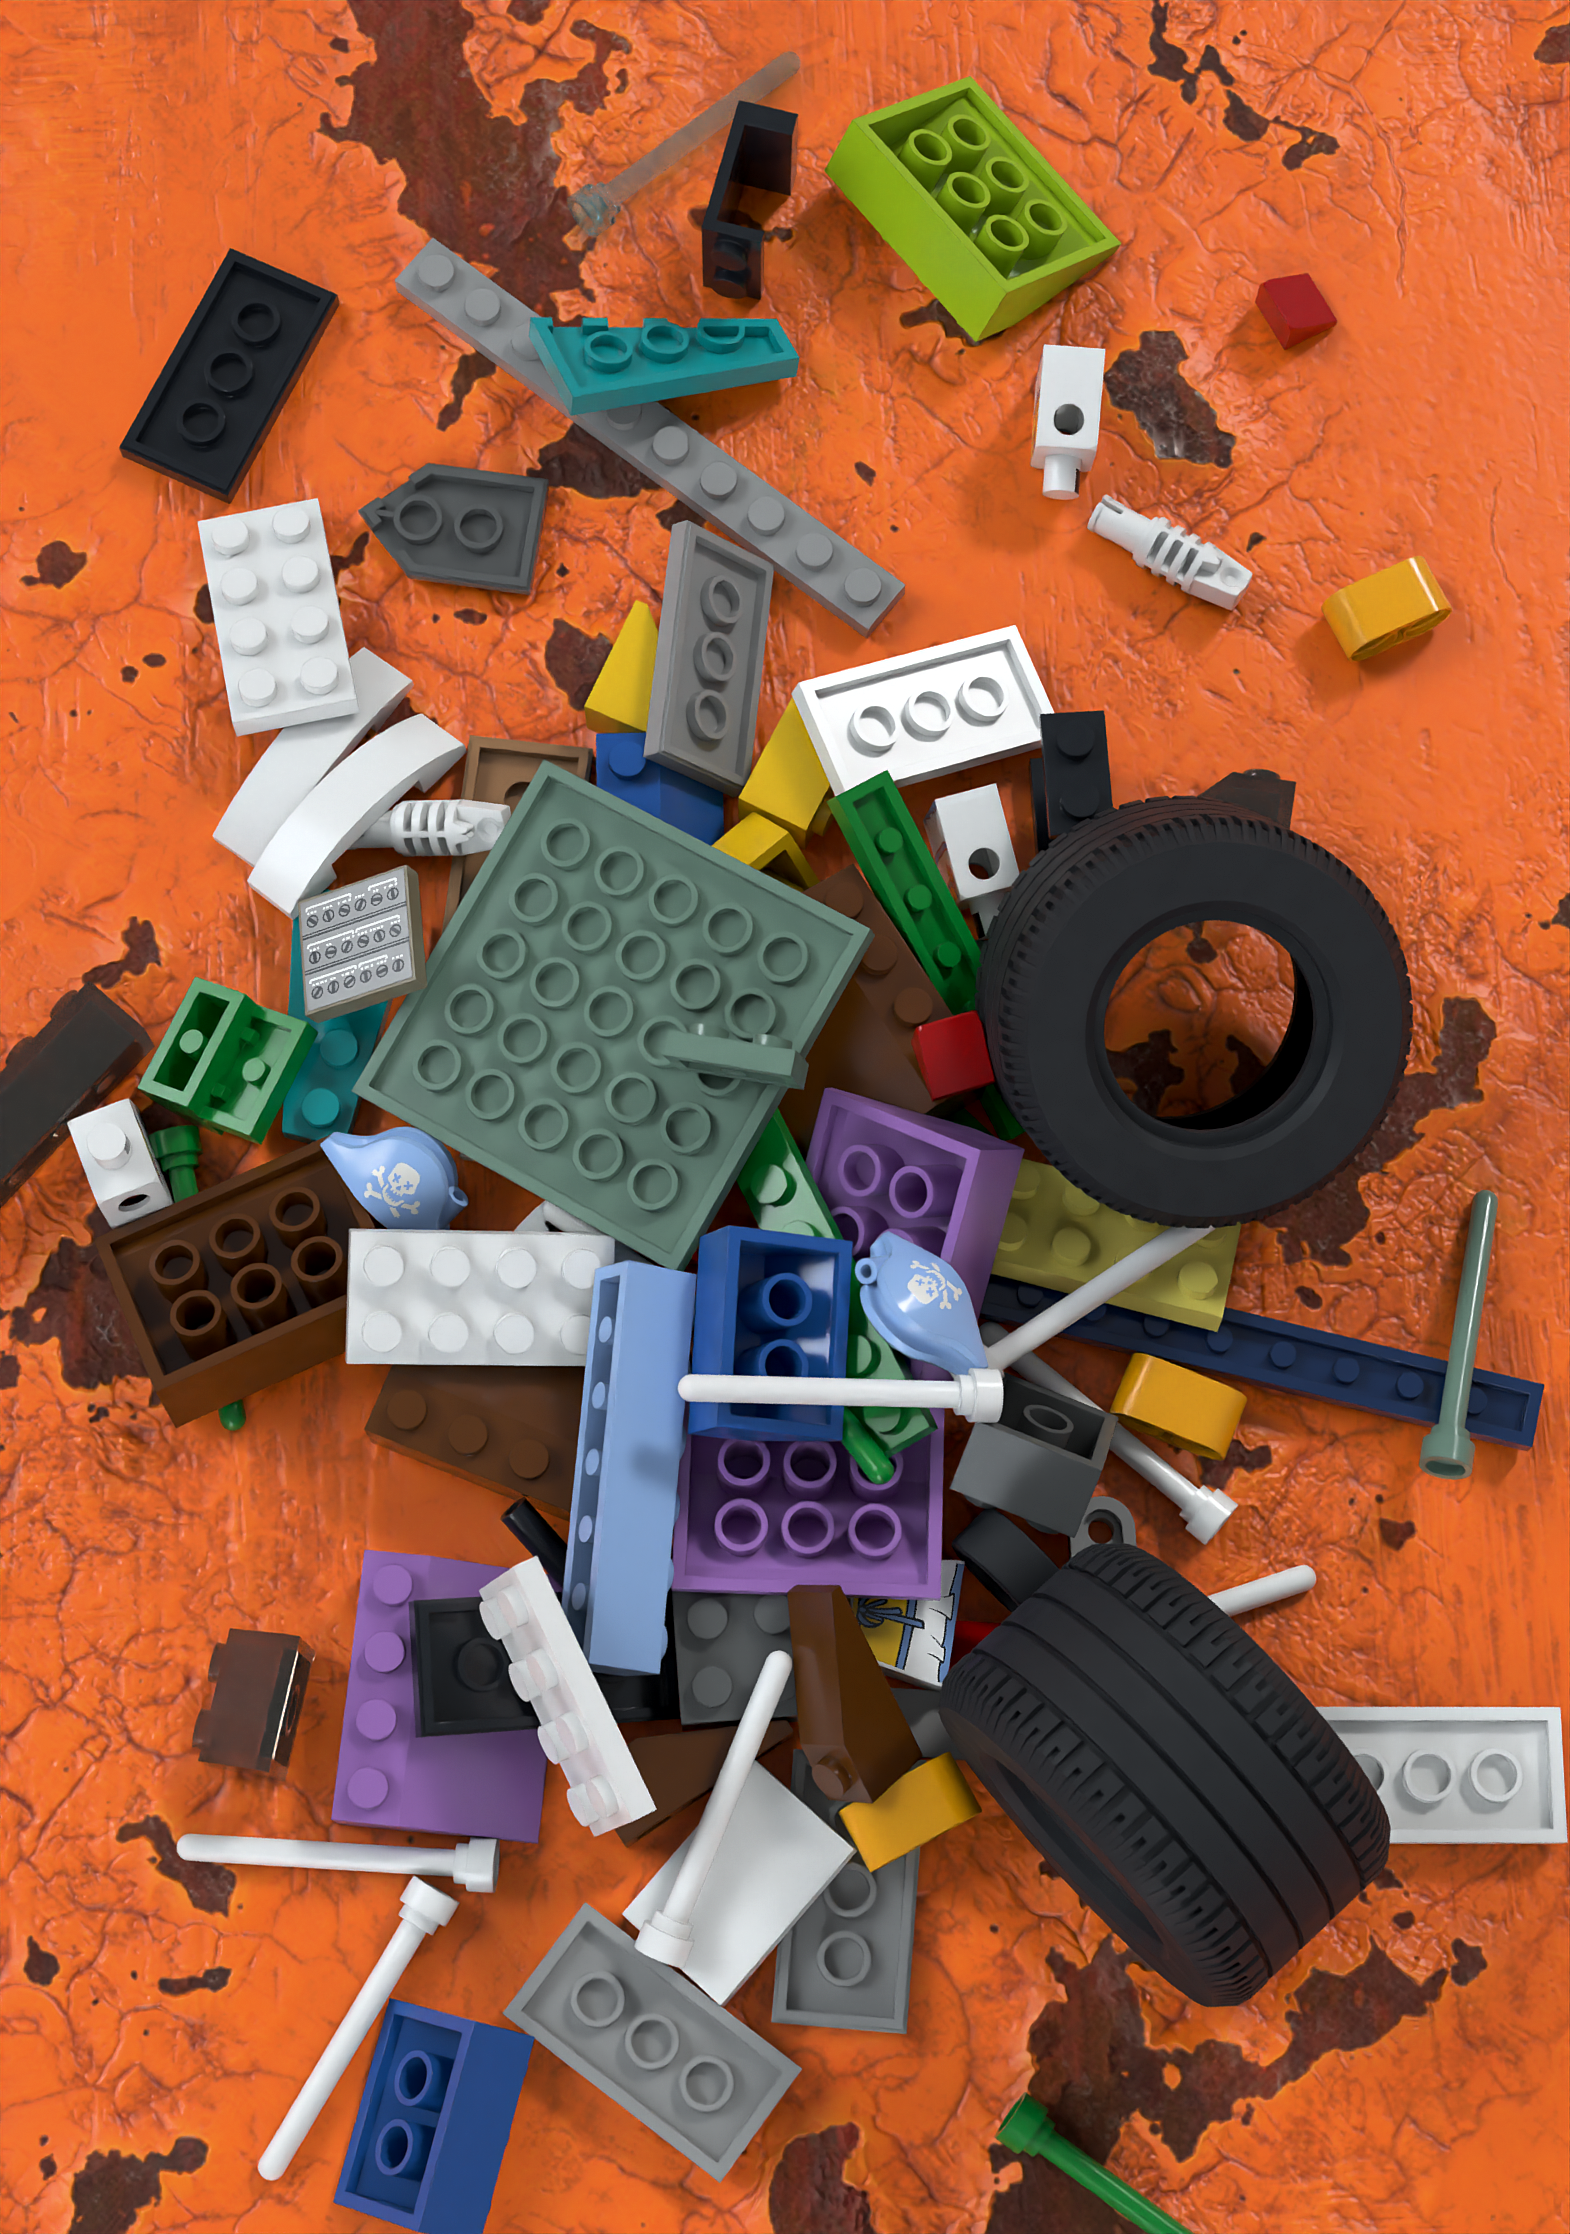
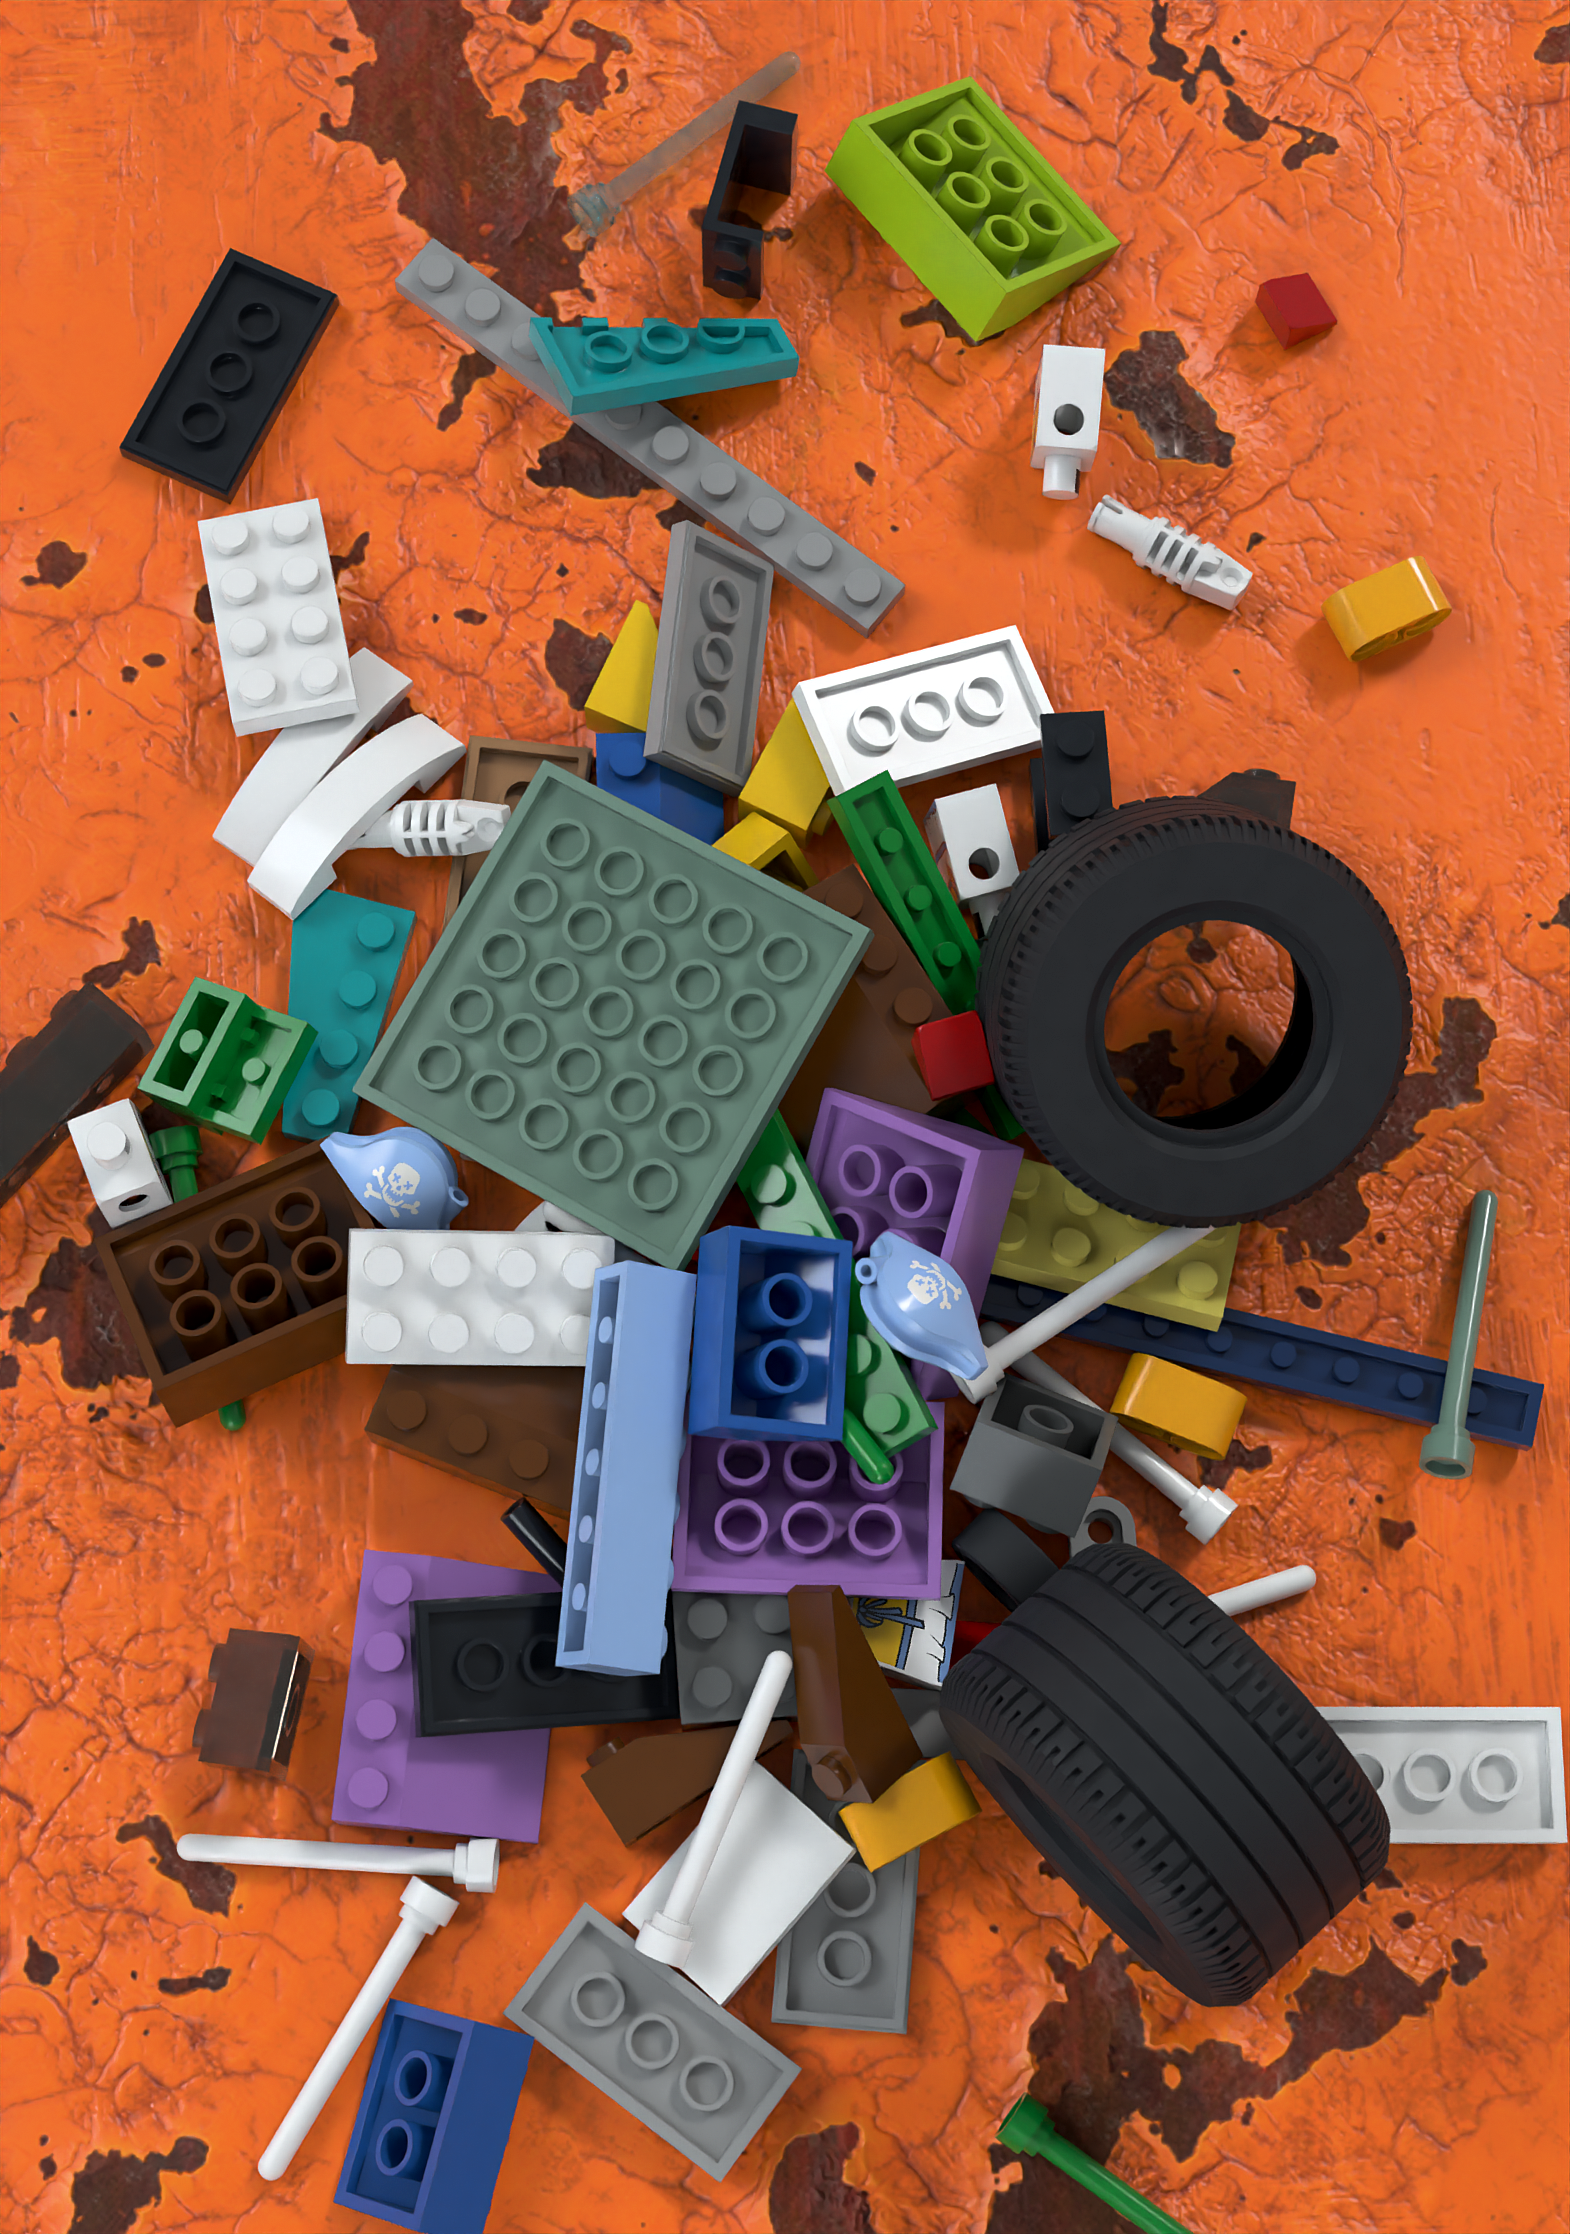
tile [298,865,427,1023] -> none
dark grey tile [358,463,549,595] -> none
white plate [479,1556,657,1837] -> none
sand green plate [662,1023,809,1090] -> none
white piece [678,1368,1003,1423] -> none

